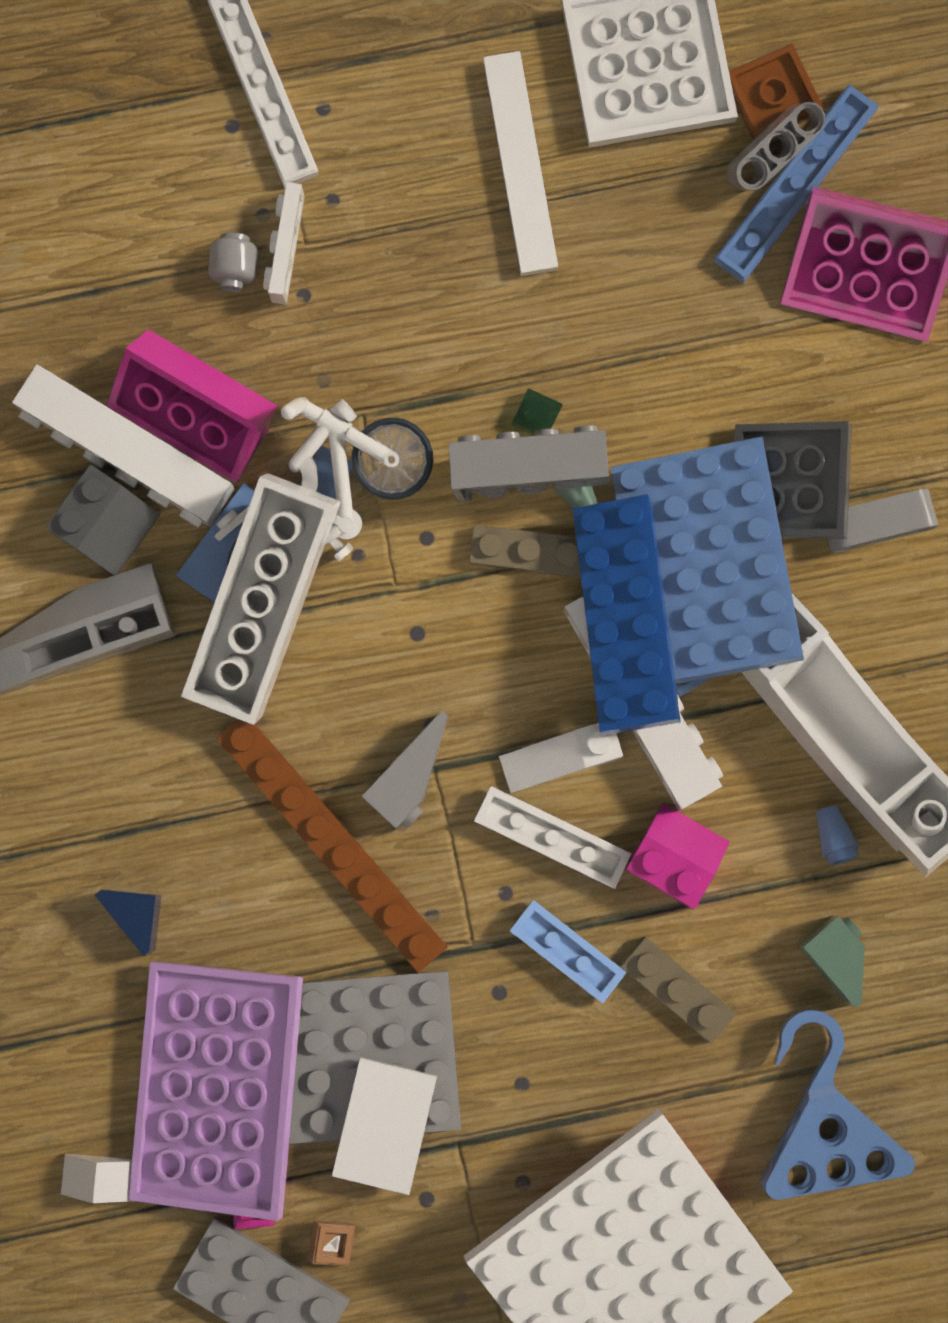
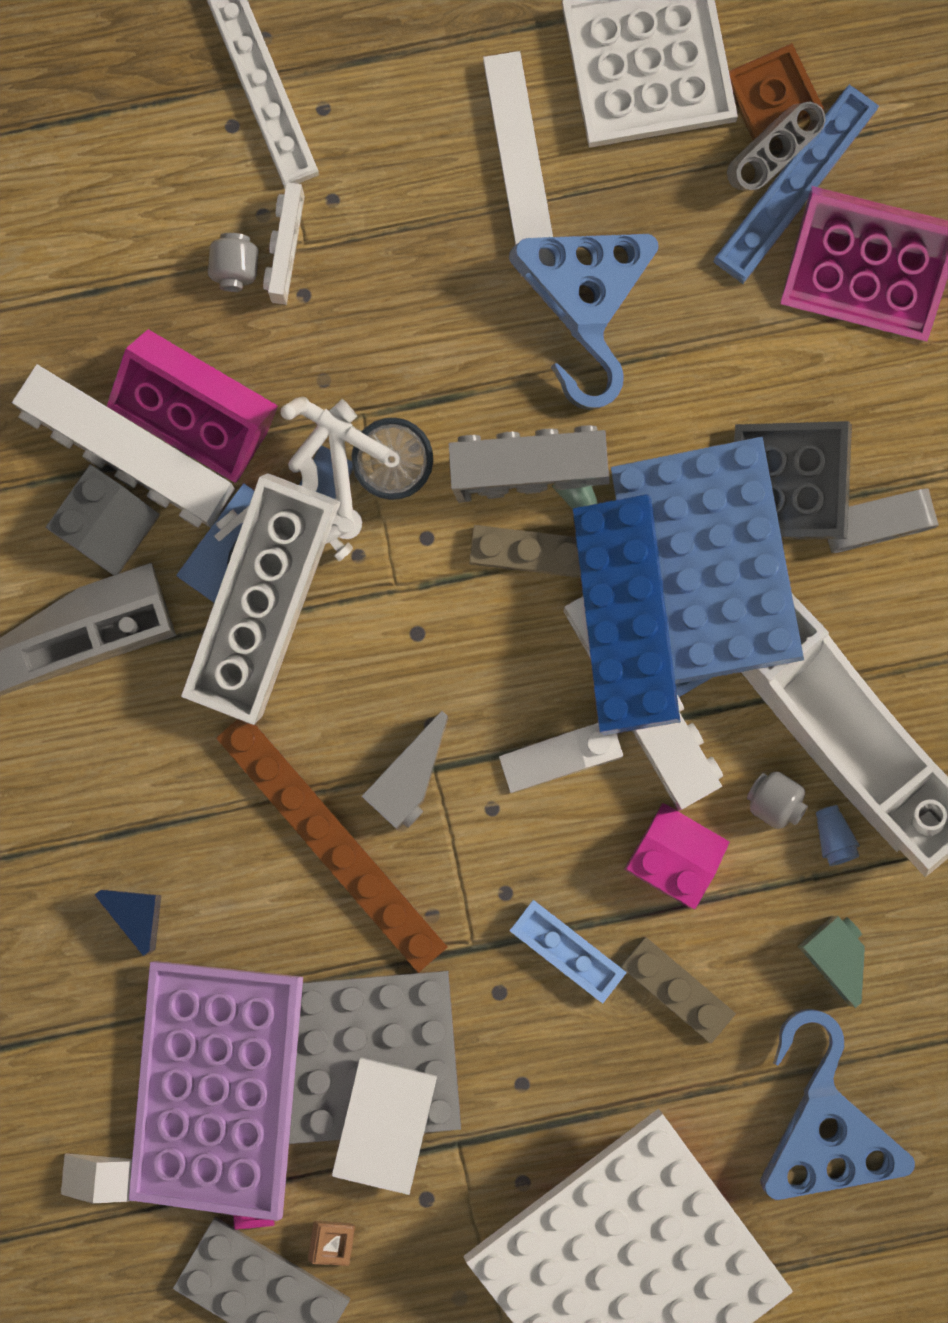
white plate [474,786,632,889] -> none
clear green plate [512,388,563,436] -> none
none -> medium blue piece [509,234,658,410]
none -> light grey head [747,772,808,829]

